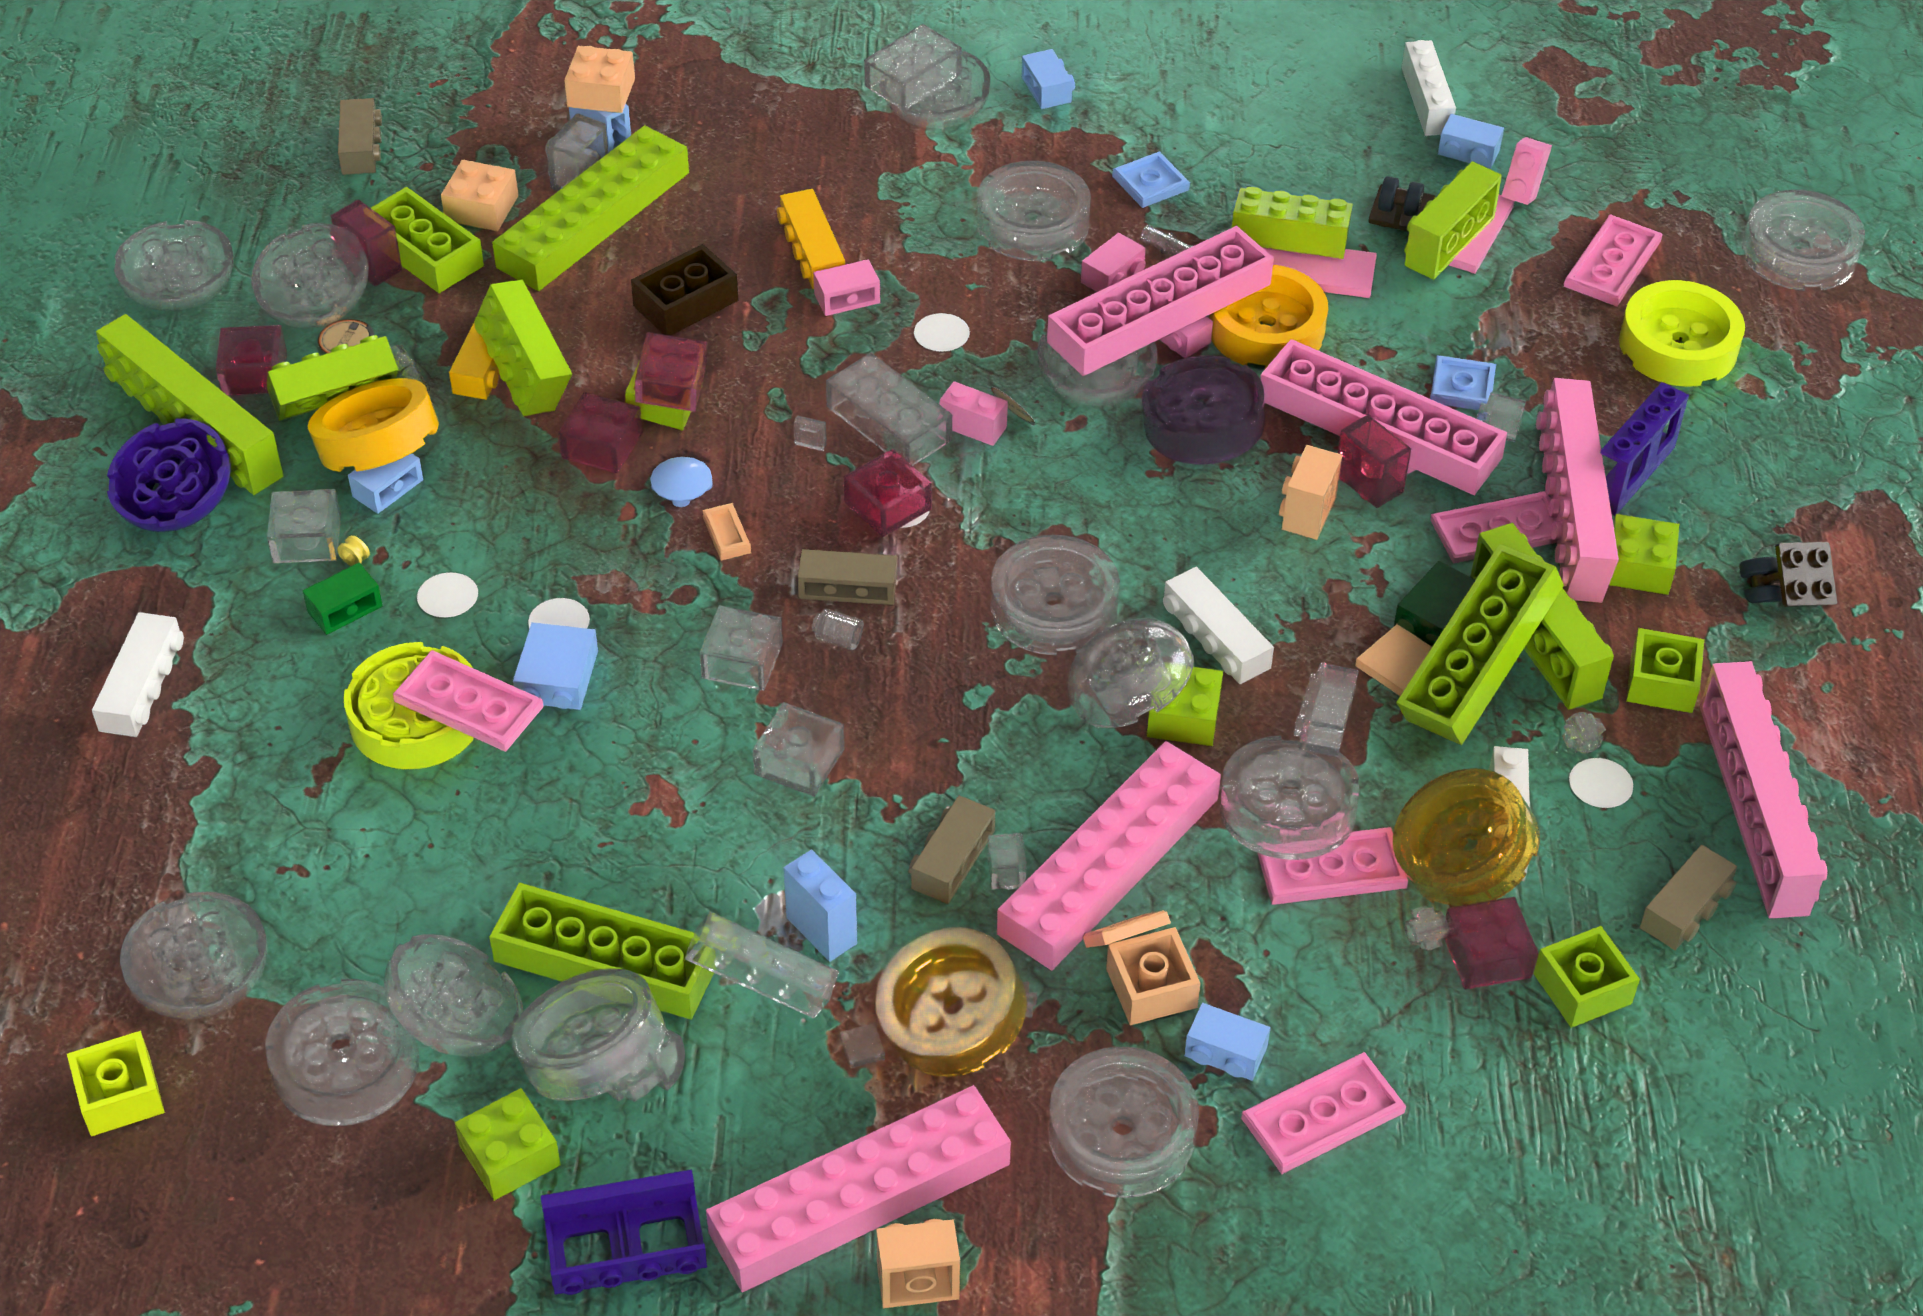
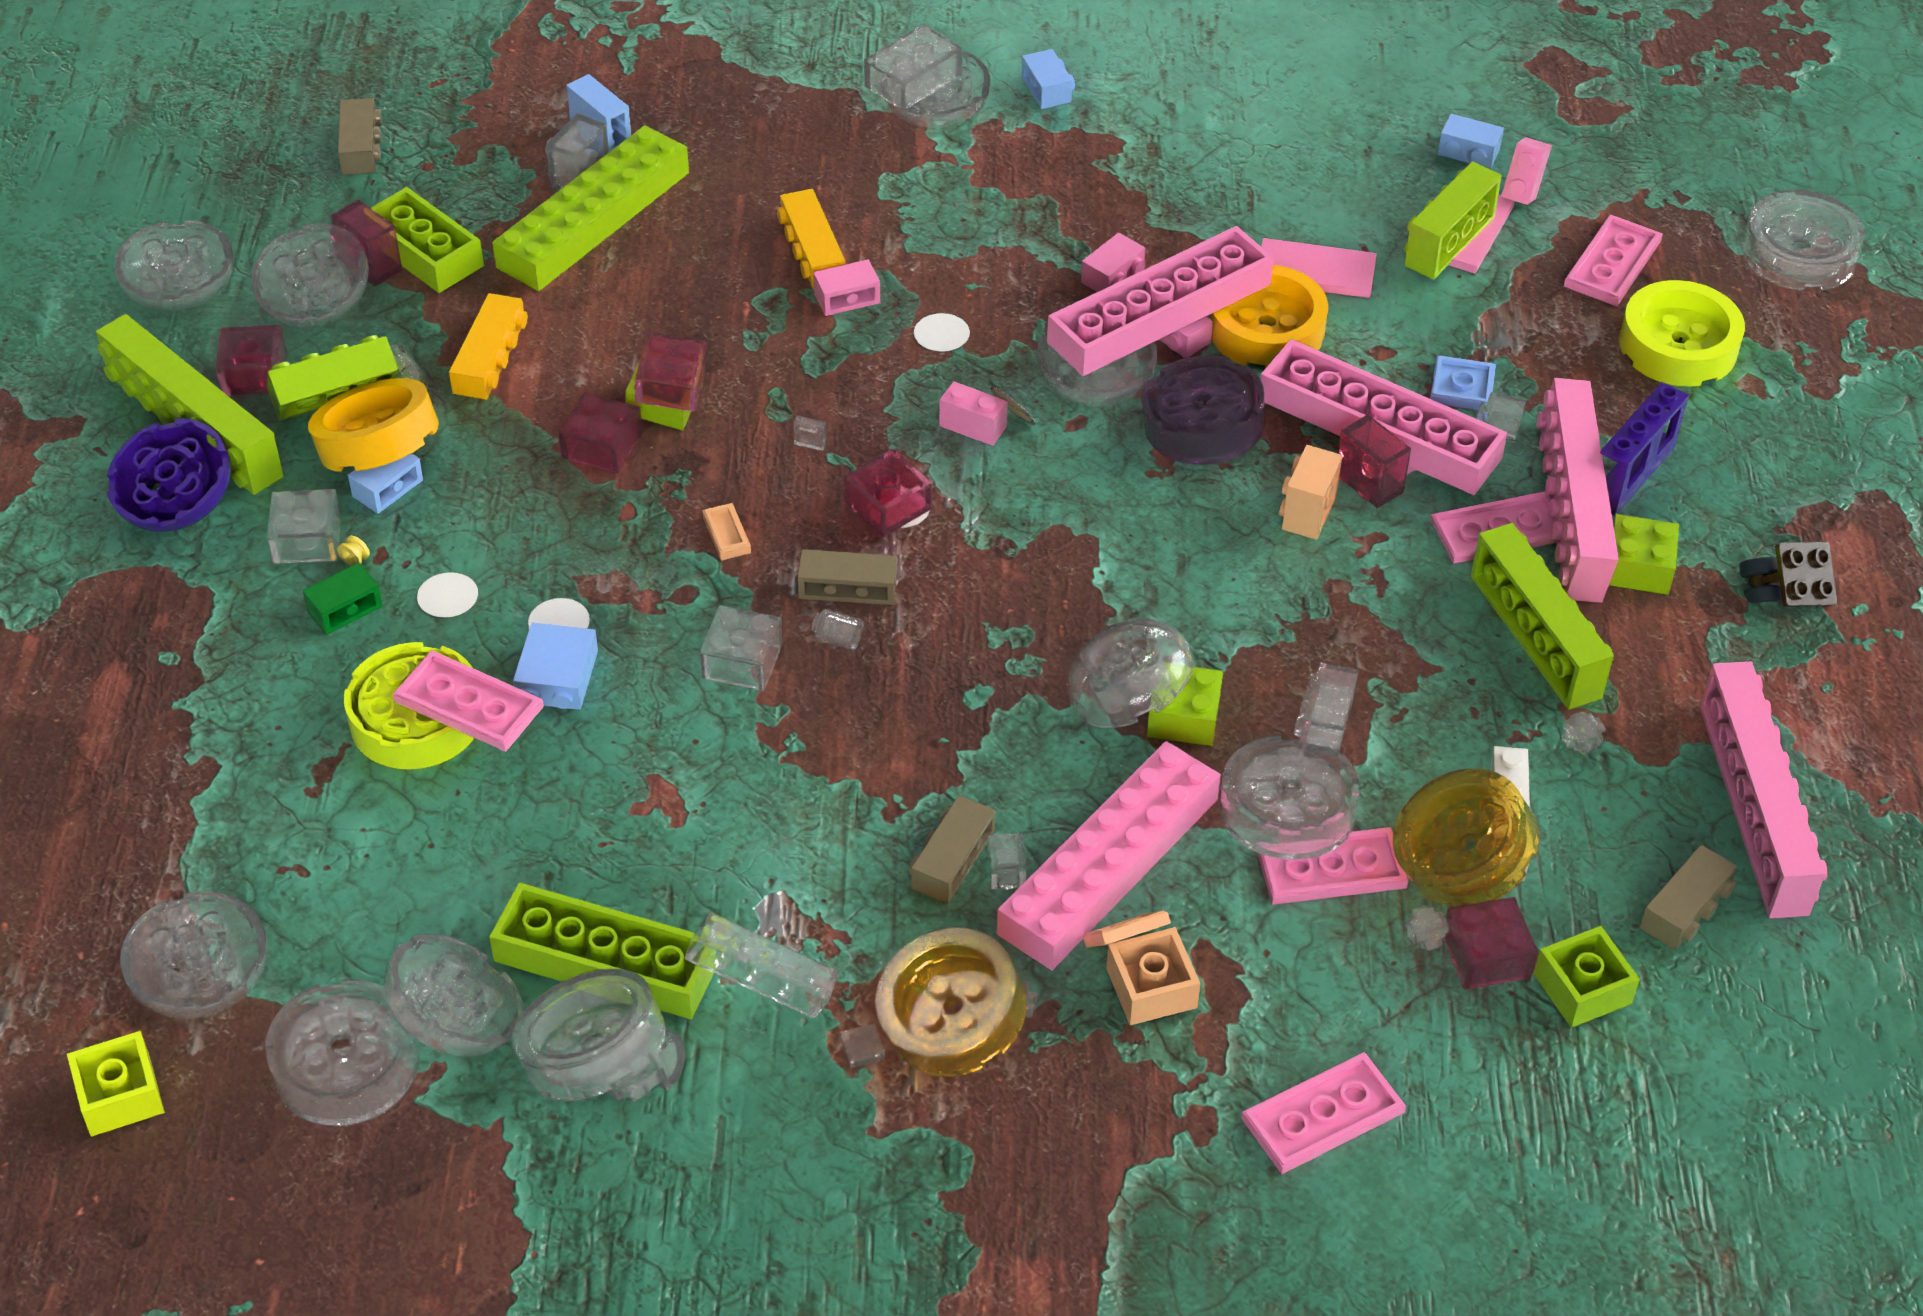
white brick [92,612,184,737] -> none
tan sticker [318,319,374,354] -> none
light nougat brick [441,160,518,231] -> none
lime brick [455,1088,561,1201] -> none
lime brick [474,279,572,416] -> none
dark purple window [541,1169,707,1295] -> none
light nougat brick [564,46,635,113] -> none
dark brown brick [631,244,739,337] -> none
light blue dish [650,457,713,507] -> none
bright pink brick [706,1085,1011,1293] -> none
clear brick [753,702,845,797] -> none
light blue brick [783,849,857,962] -> none
clear brick [826,353,952,469] -> none
light nougat brick [876,1219,960,1309] -> none
clear brick [977,161,1091,261] -> none
clear brick [990,535,1120,655] -> none
clear brick [1048,1047,1199,1198] -> none
light blue tile [1112,151,1190,208] -> none
clear pin [1140,225,1193,256] -> none
white brick [1163,566,1274,684] -> none
light blue brick [1184,1003,1270,1081] -> none
lime brick [1231,187,1353,259] -> none
light nougat tile [1355,624,1432,696] -> none
plate [1368,176,1435,232] -> none
dark green brick [1394,561,1475,647] -> none
lime brick [1396,544,1564,746] -> none
white brick [1402,40,1456,136] -> none
white sticker [1569,758,1633,808] -> none
lime brick [1626,628,1704,713] -> none

